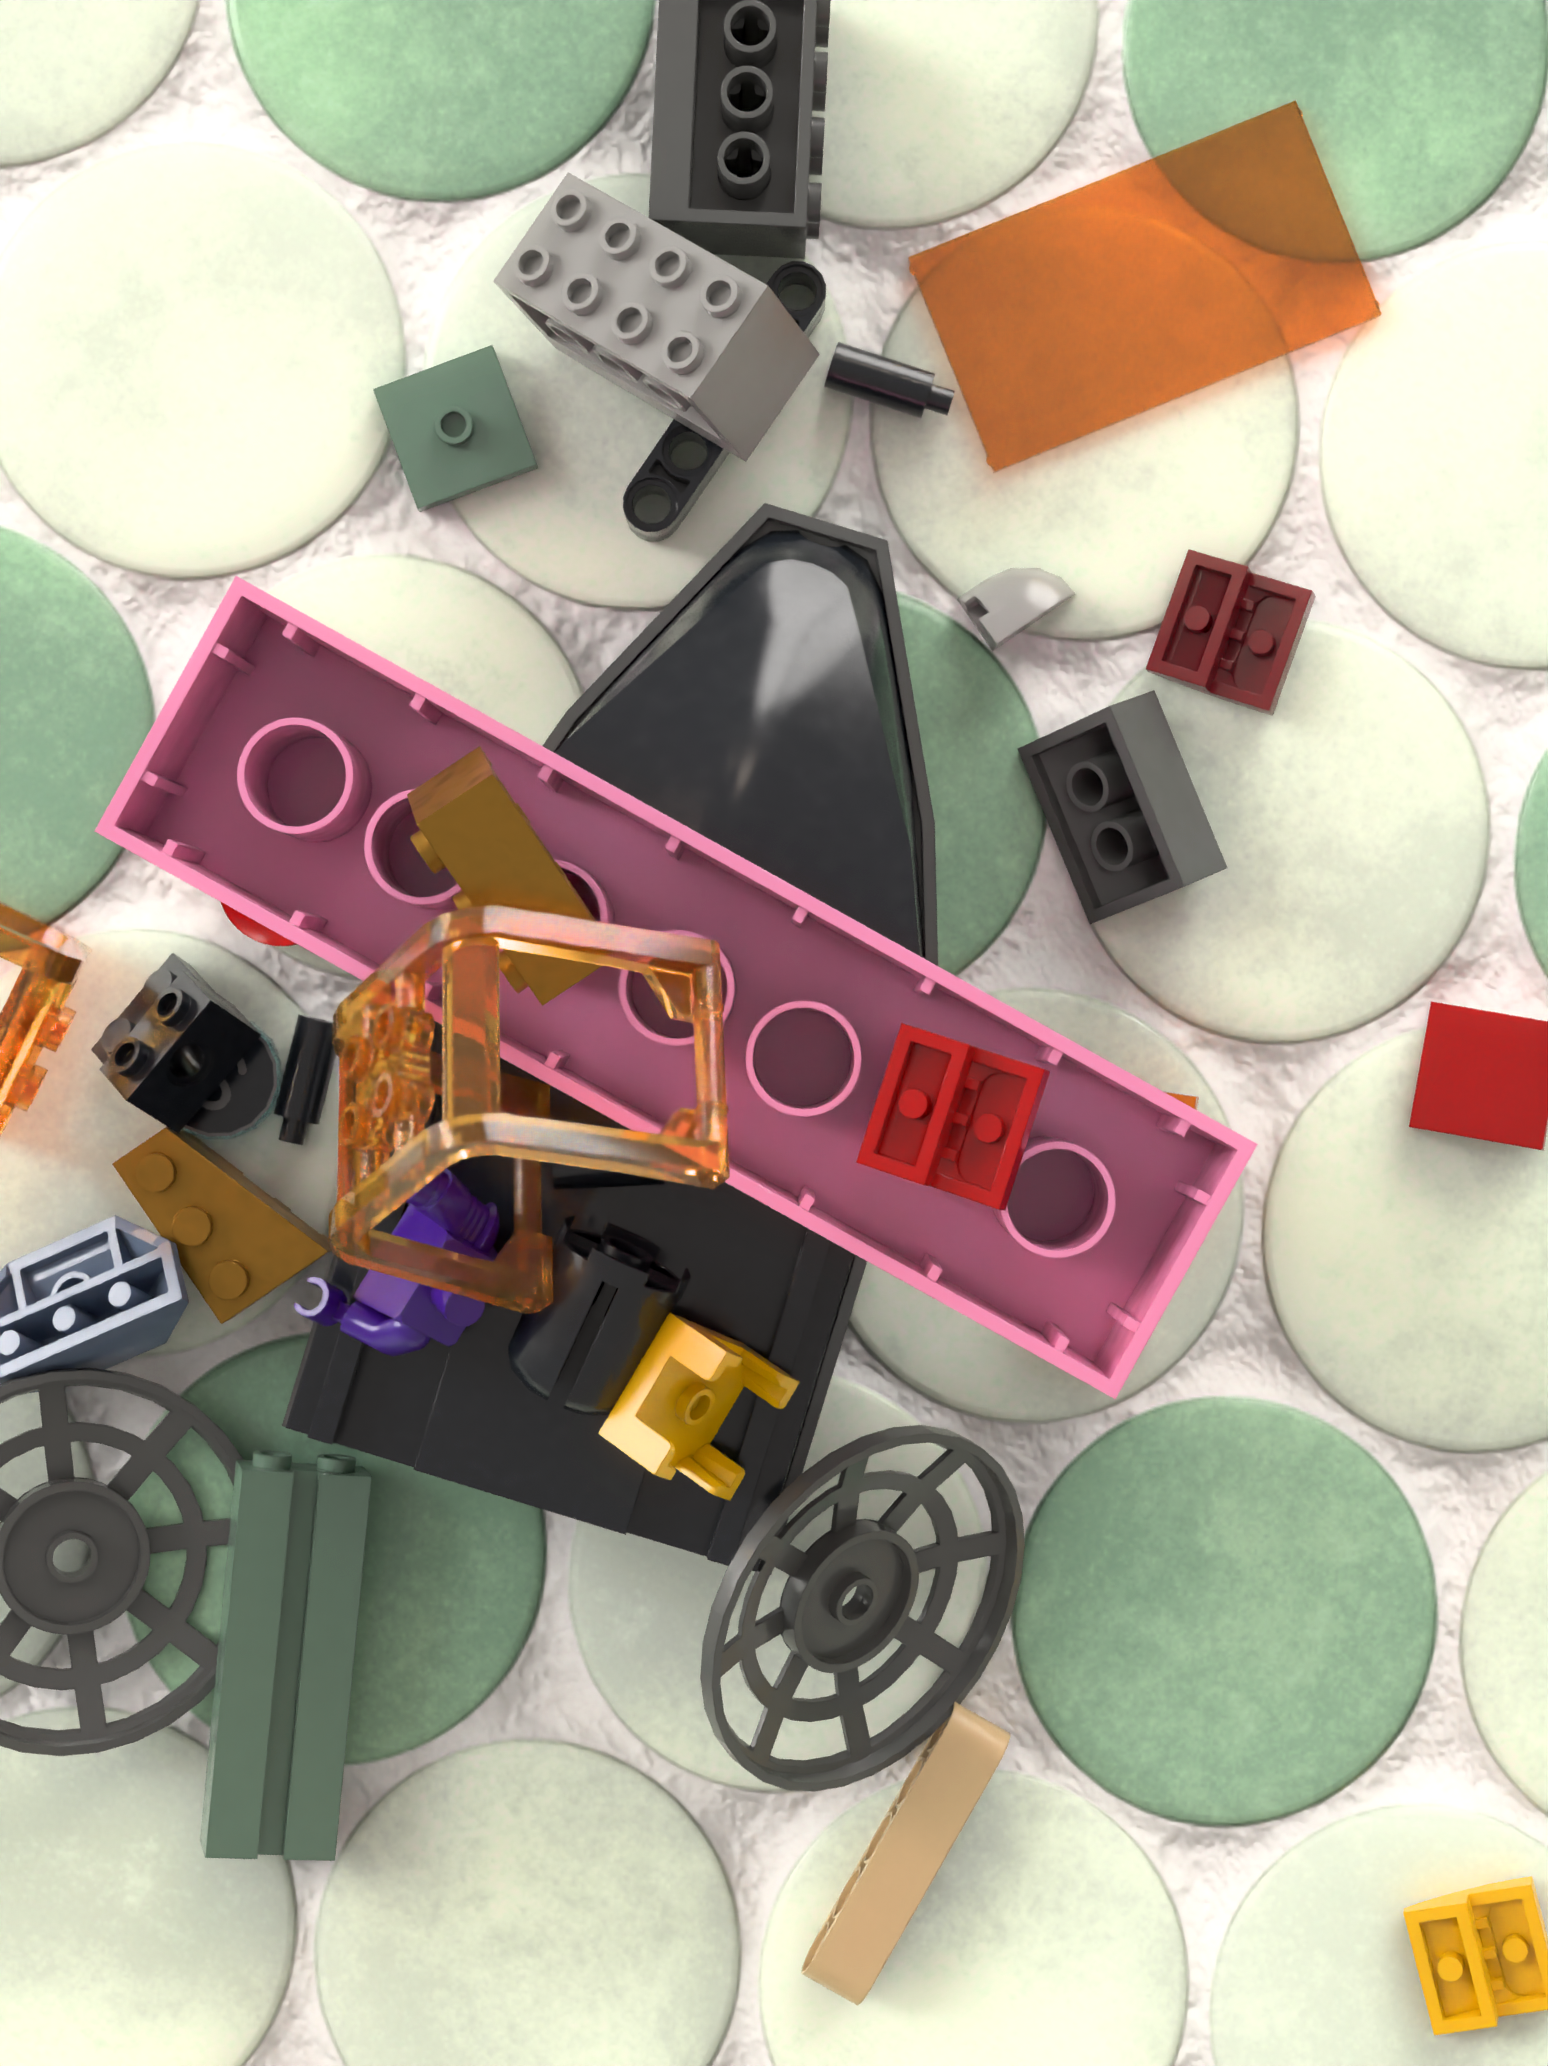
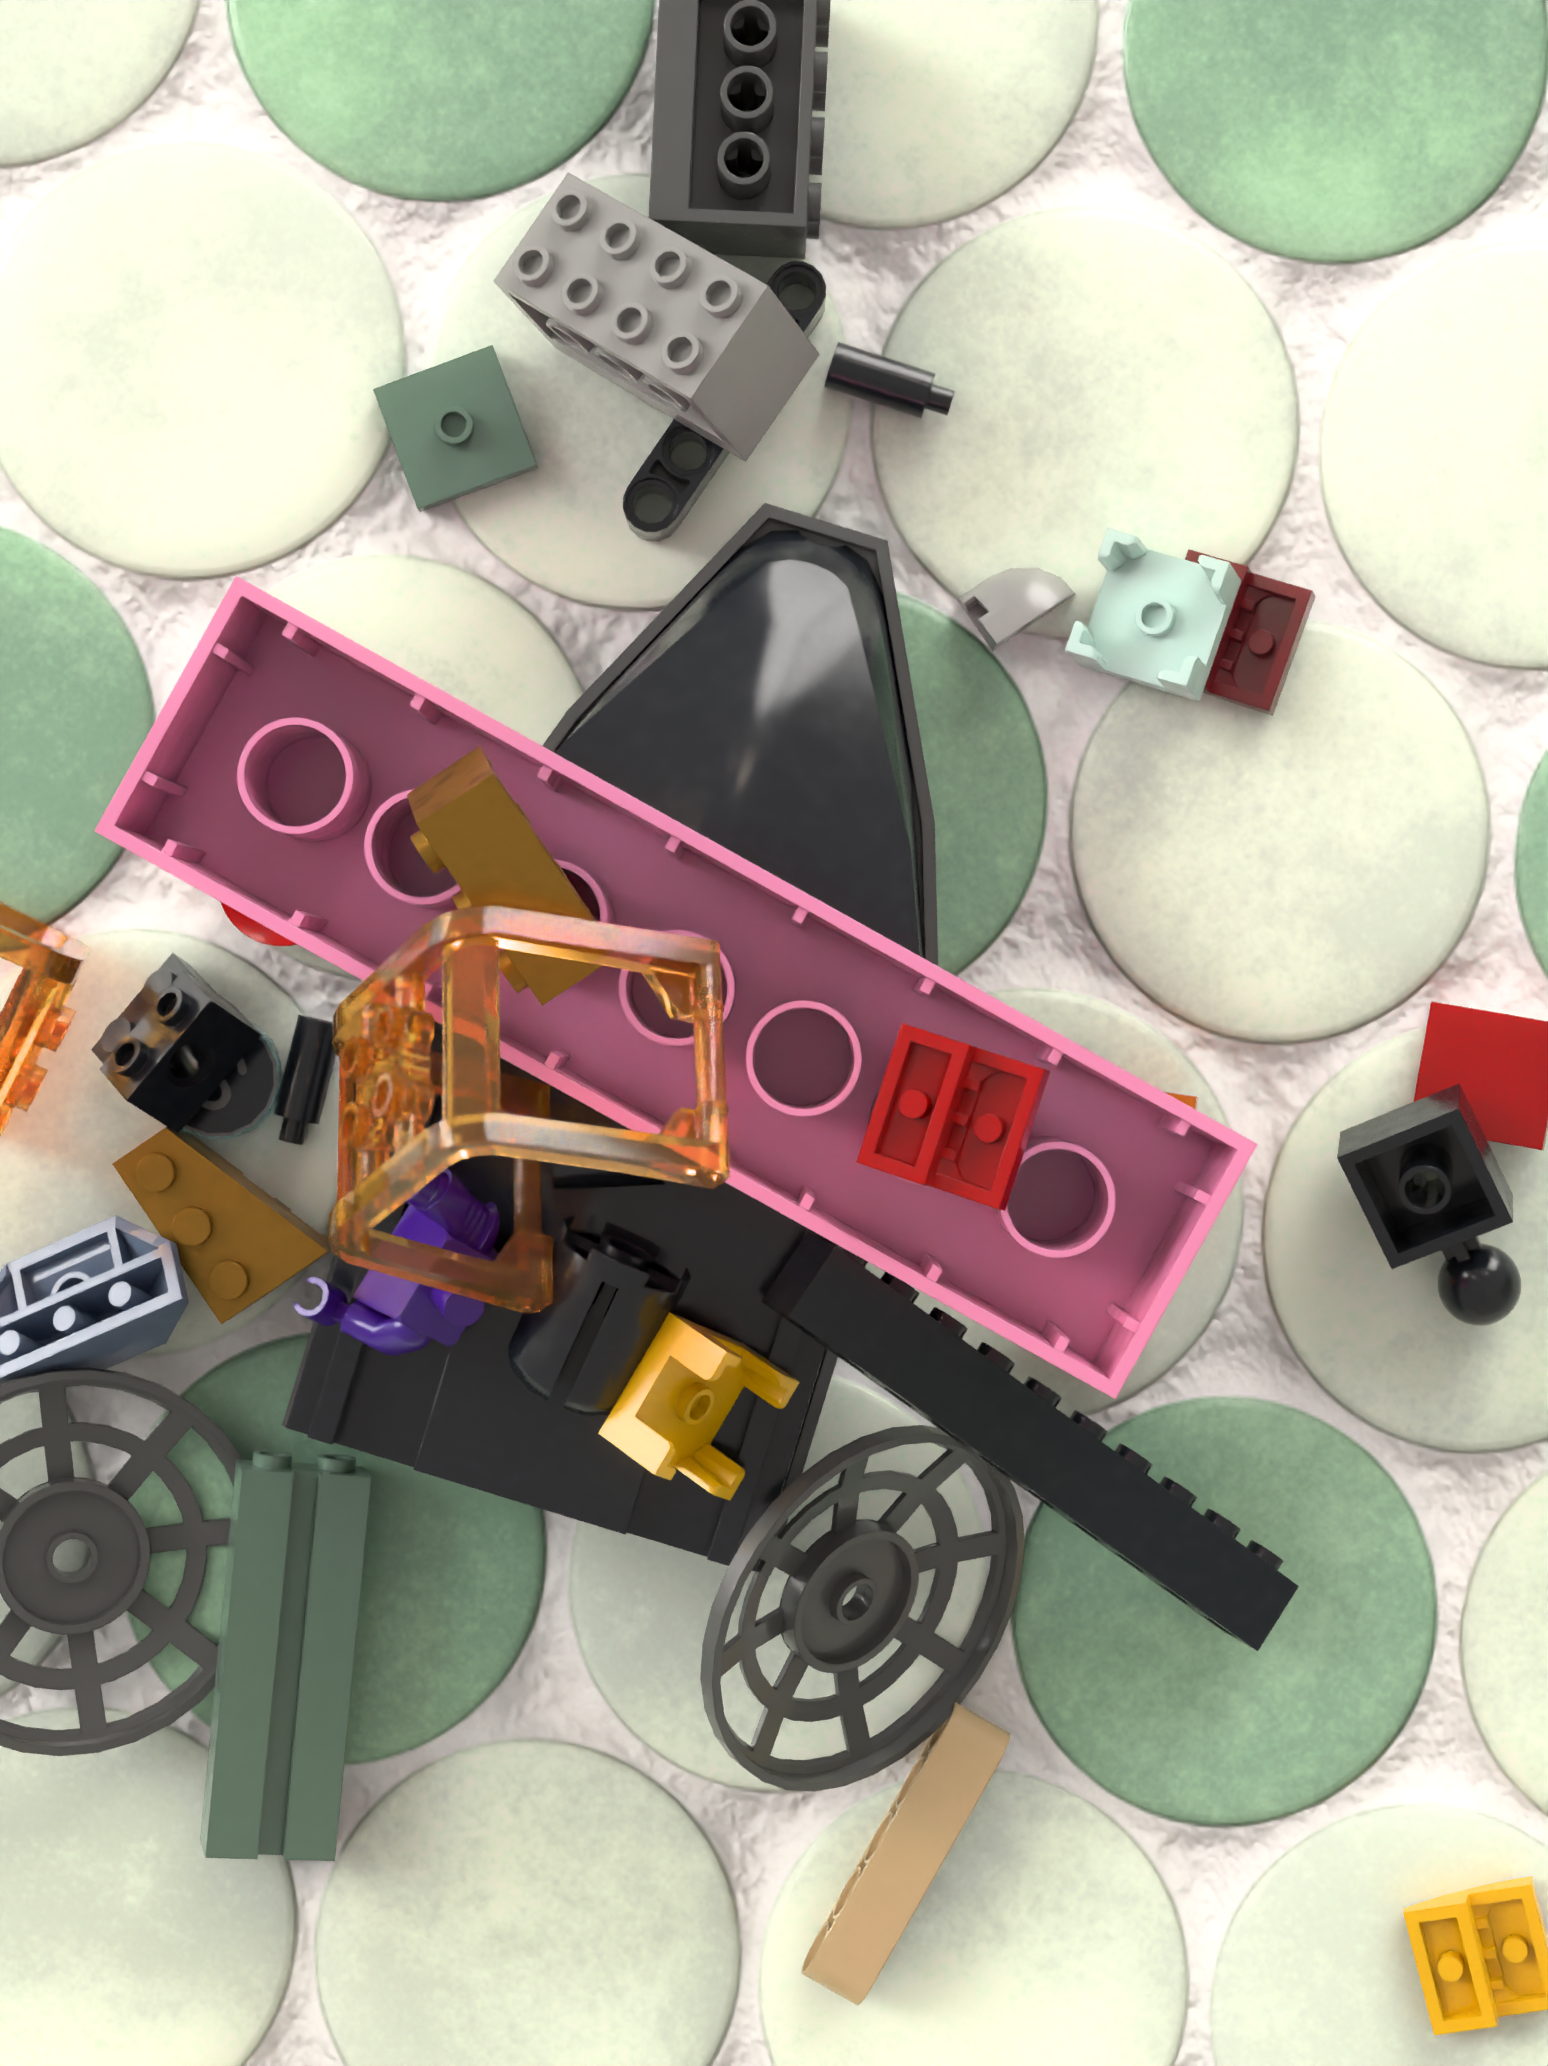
clear orange piece [908,100,1382,473] -> none
dark grey slope [1018,690,1227,924] -> none
none -> black brick [761,1234,1299,1651]
none -> light aqua panel [1065,528,1241,702]
none -> black brick [1337,1083,1521,1326]

